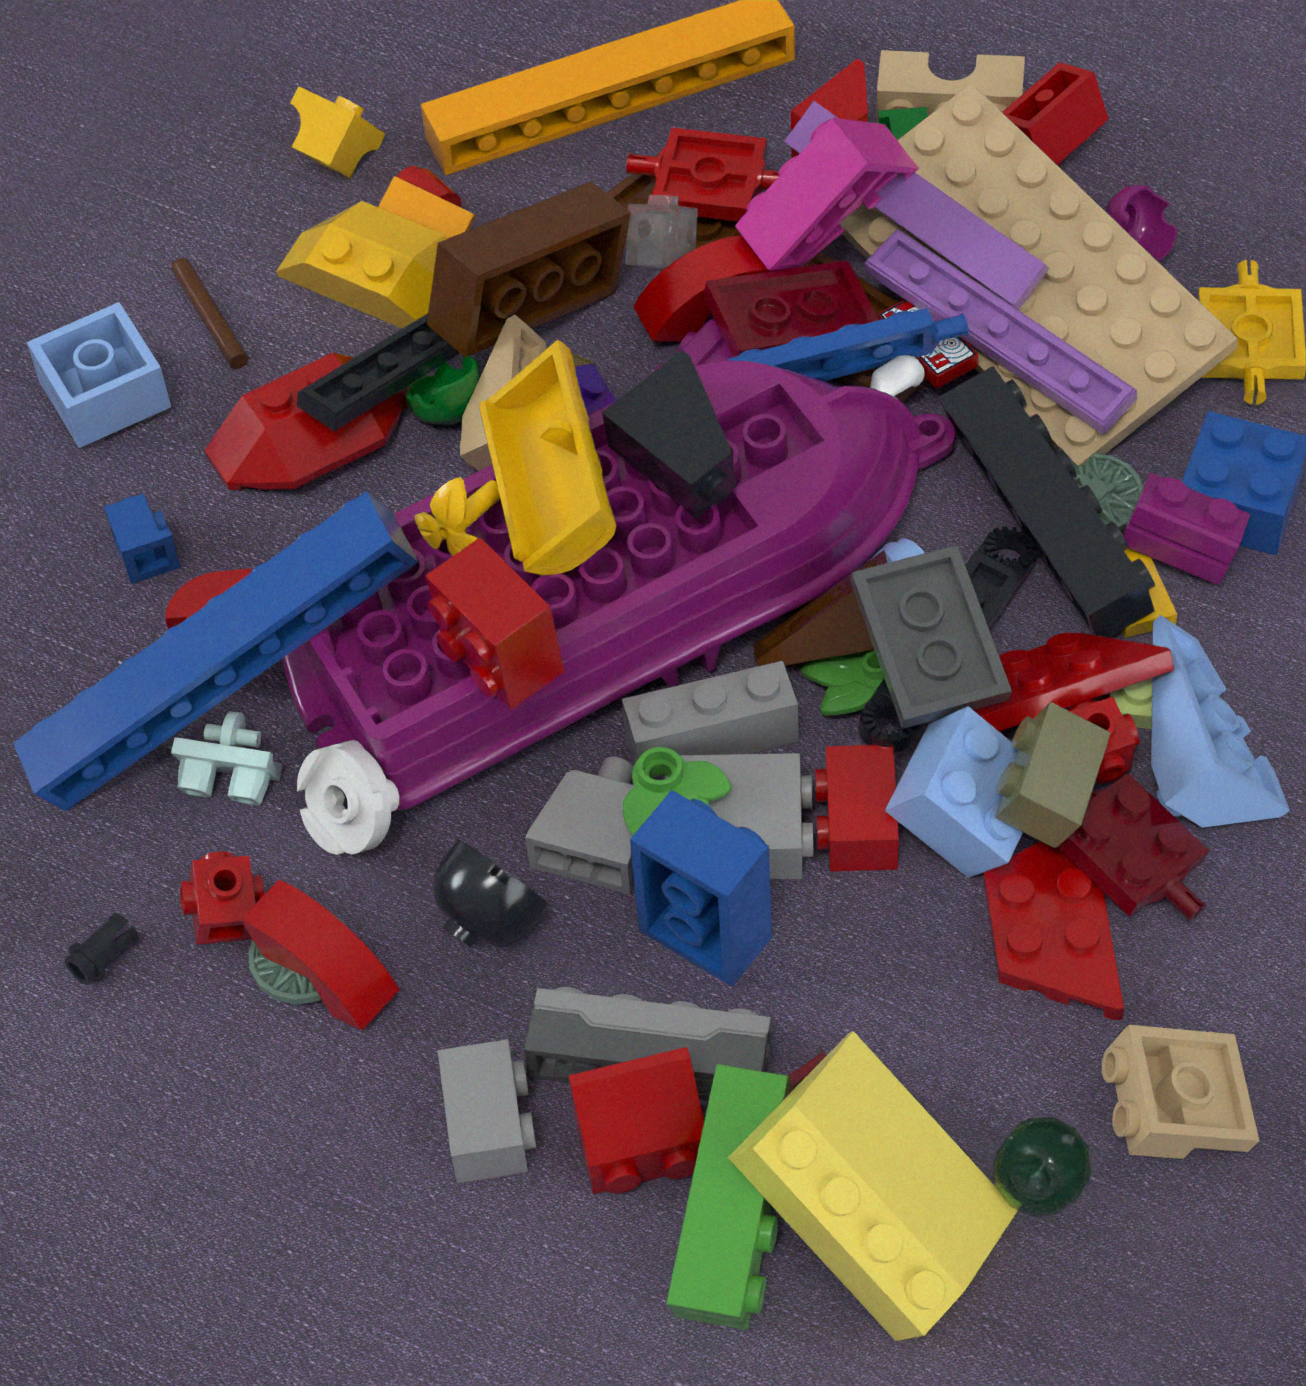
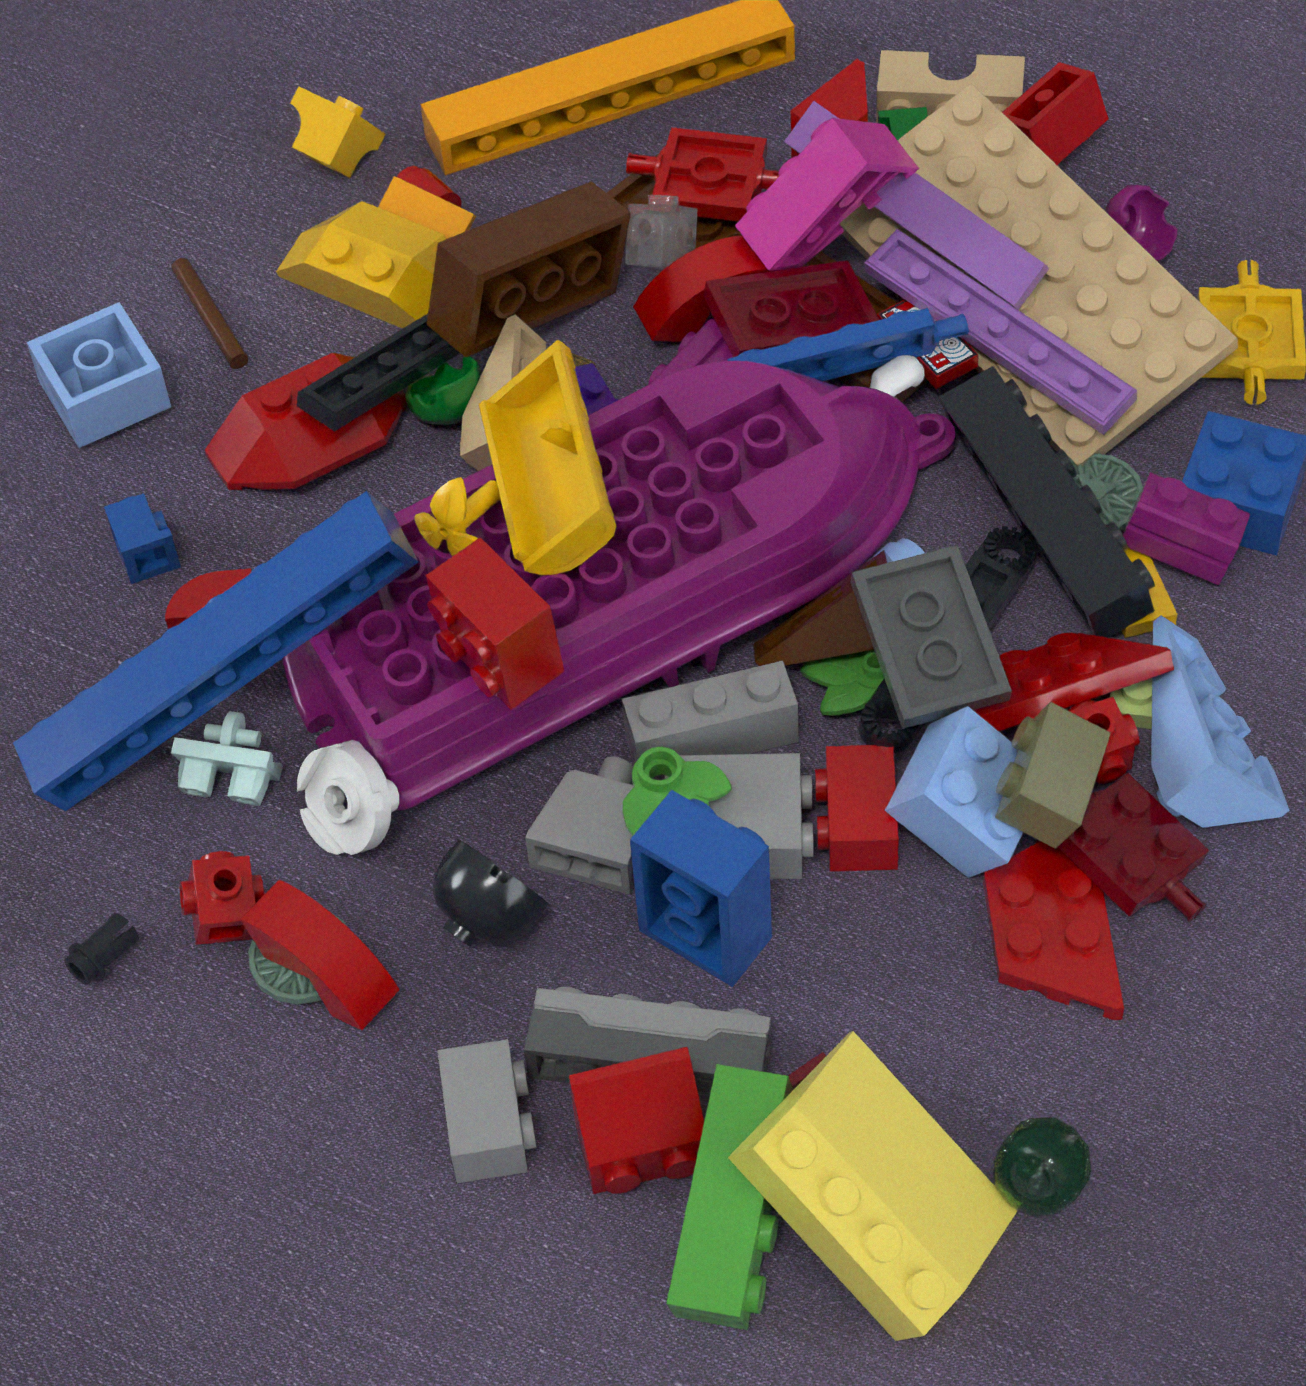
black slope [602,350,736,518] -> none
tan plate [1102,1025,1259,1159] -> none

